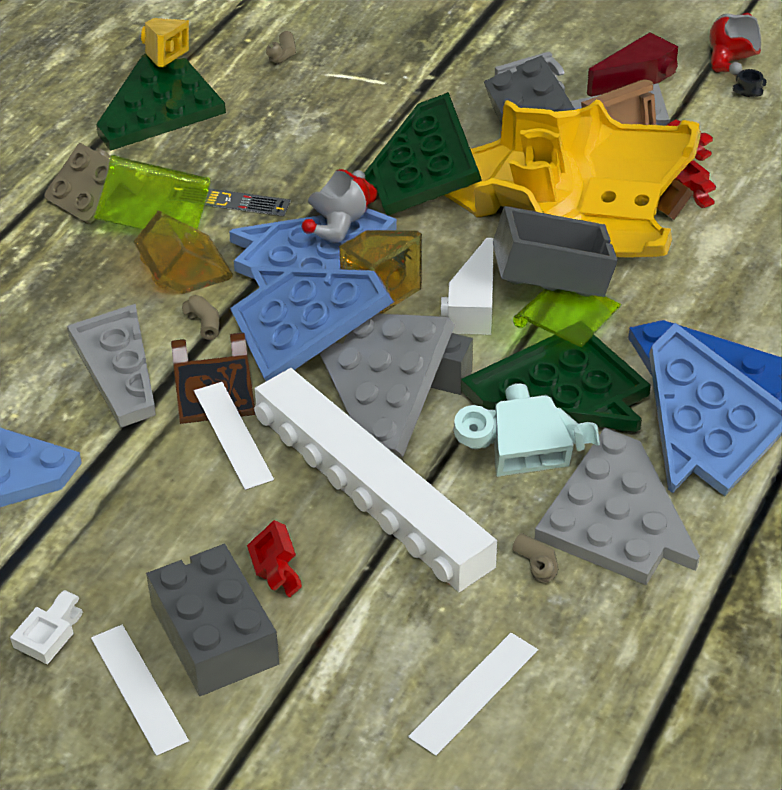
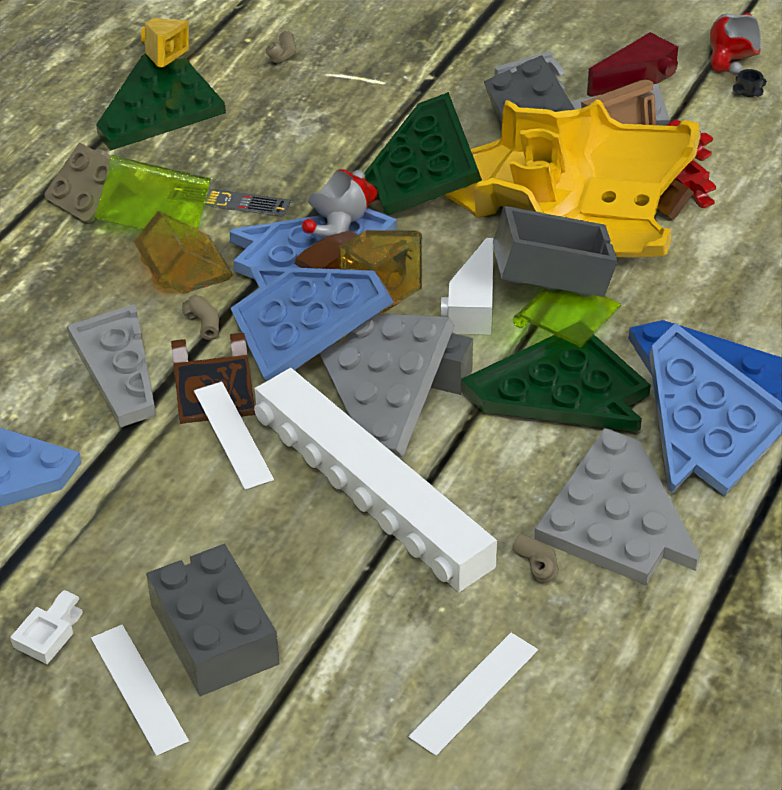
red plate [247,520,302,597] -> none
light aqua torso [453,384,600,477] -> none
none -> reddish brown slope [294,230,374,270]

